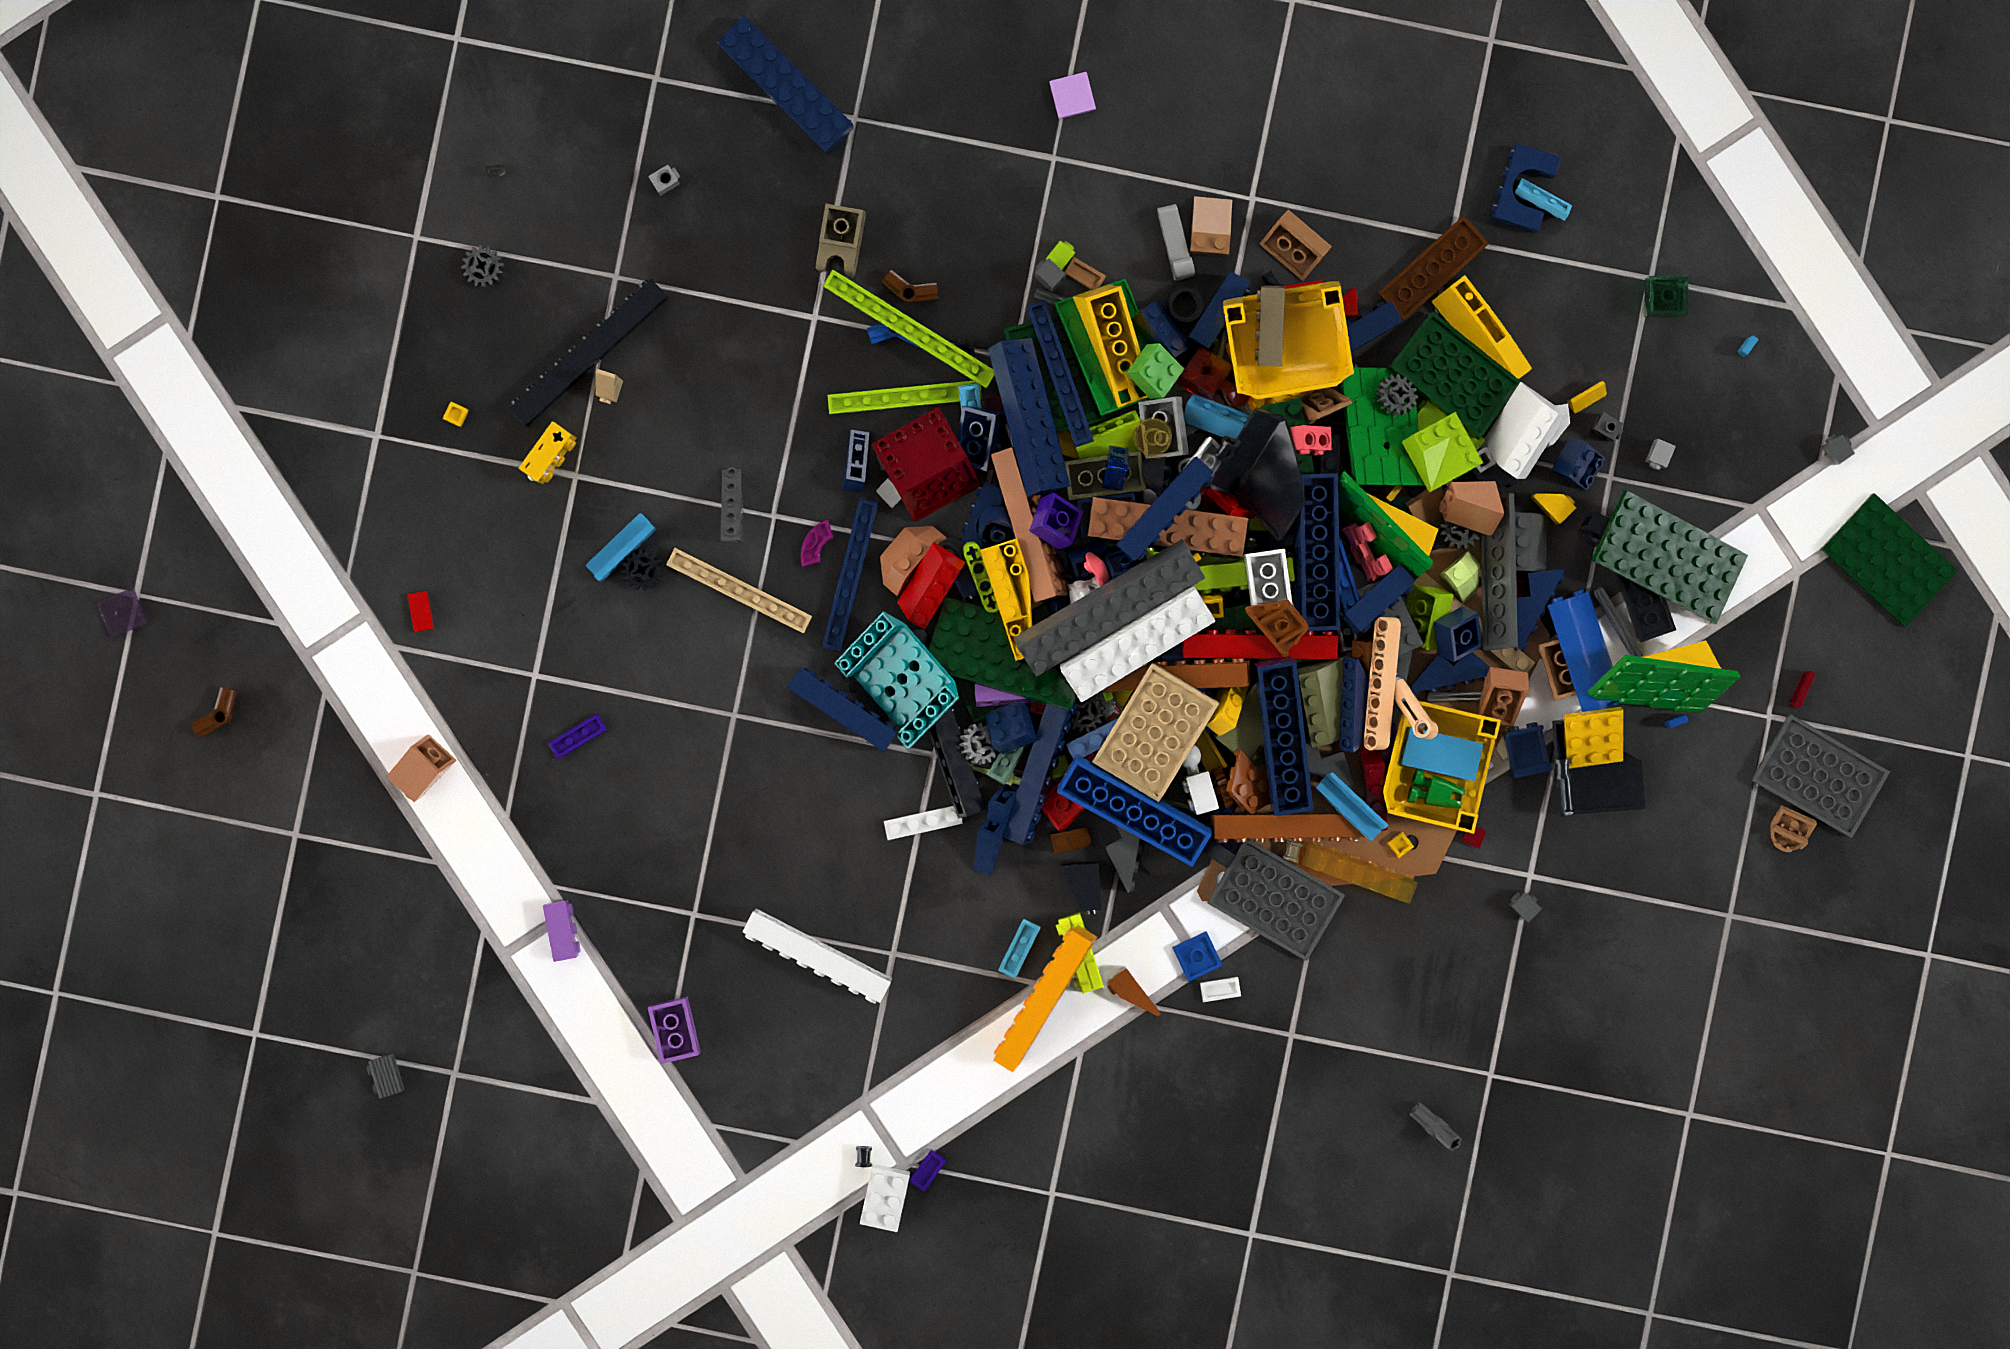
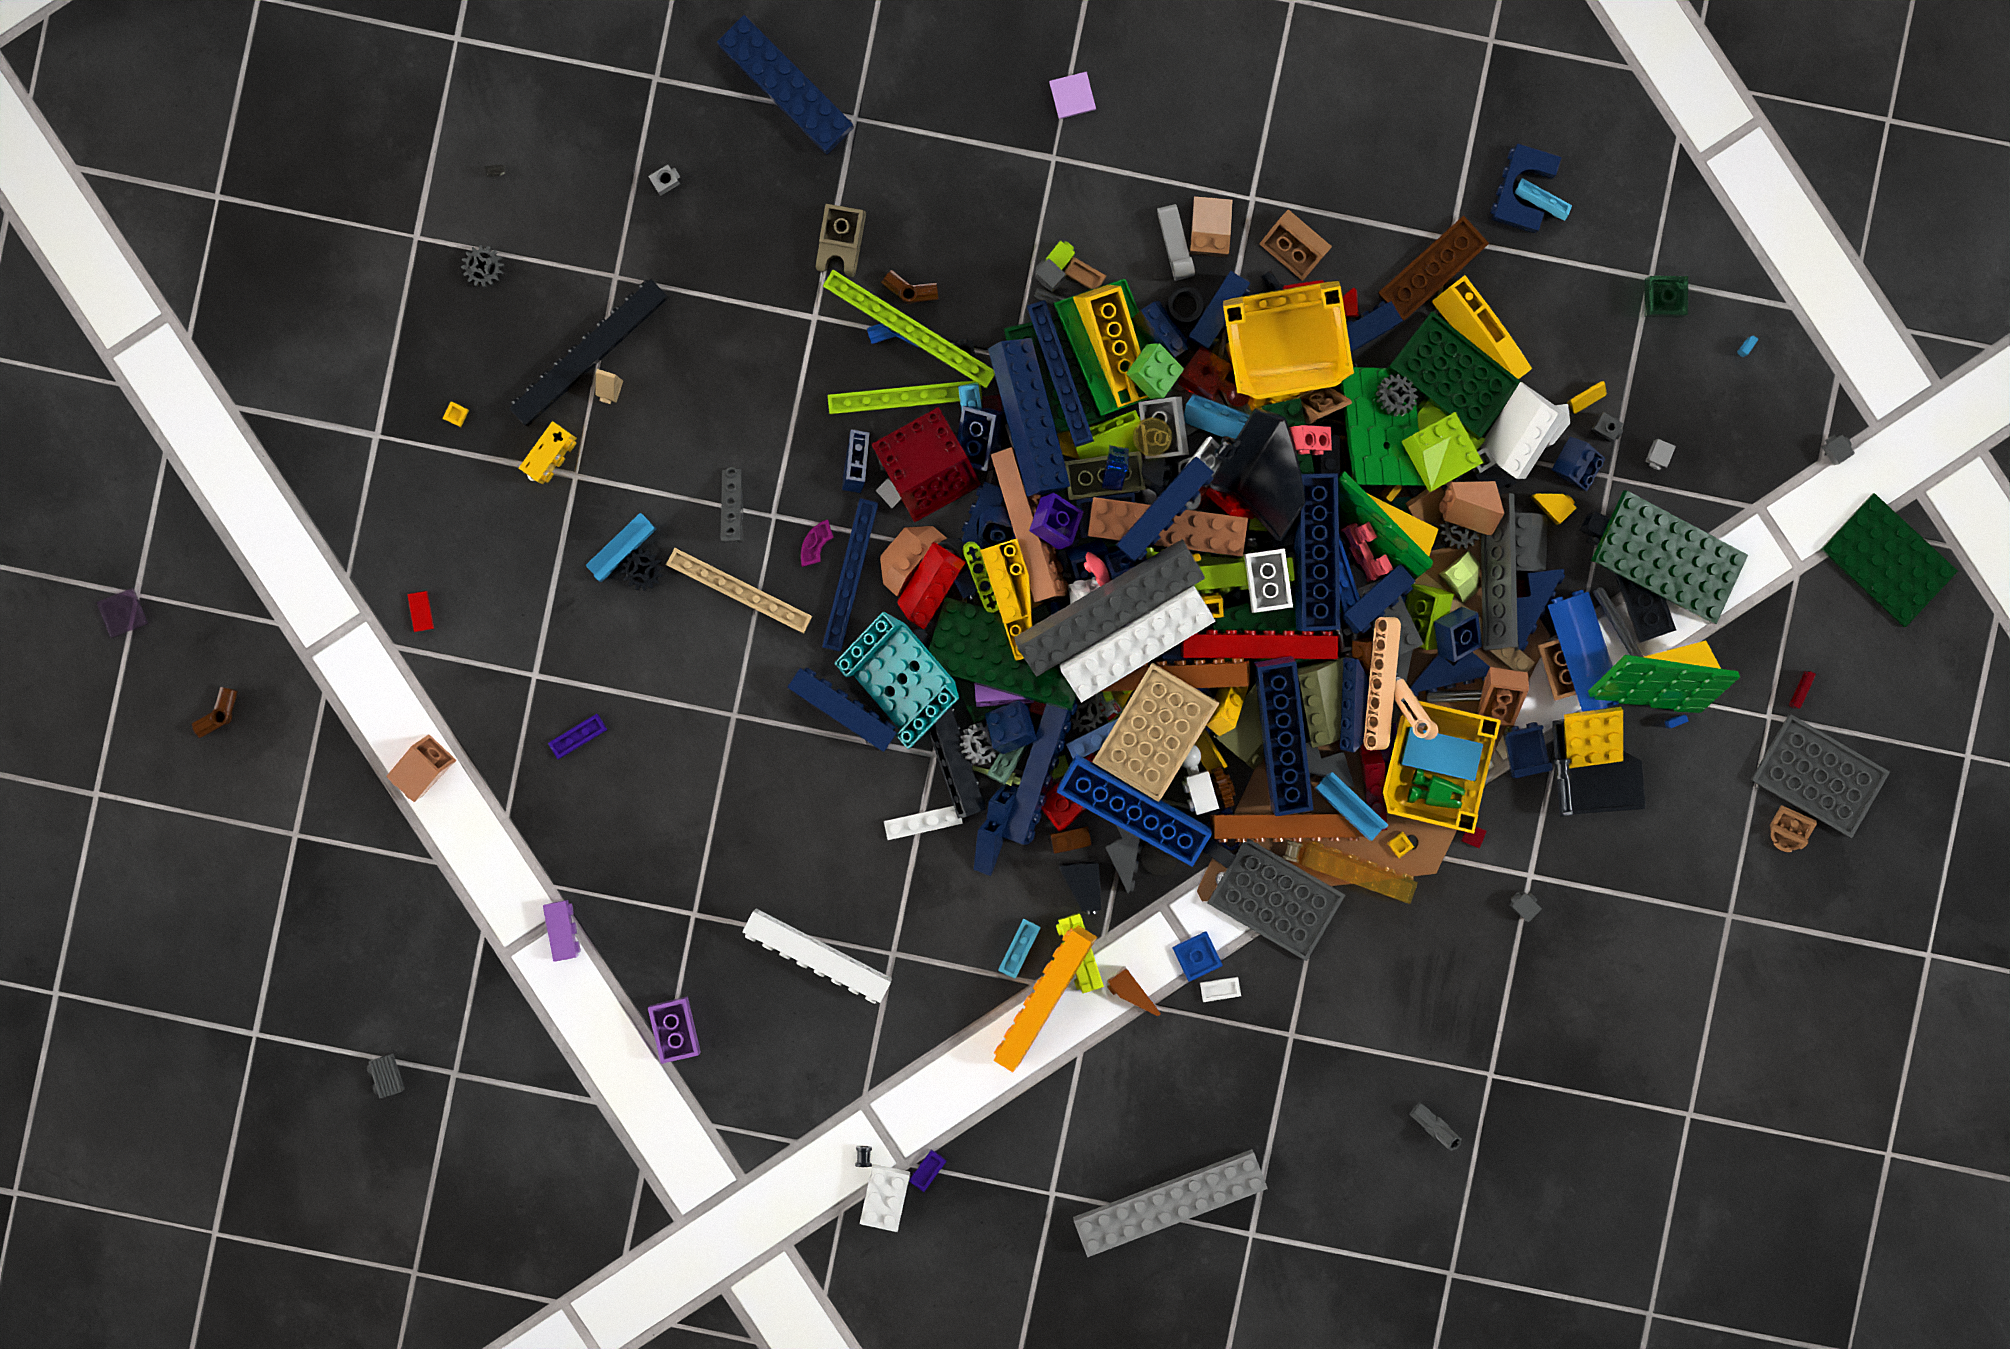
dark orange wing [1226,749,1270,815] -> none
dark orange wing [1245,599,1309,658] -> none
dark tan brick [1255,286,1285,366] -> none
none -> light grey brick [1073,1149,1268,1257]

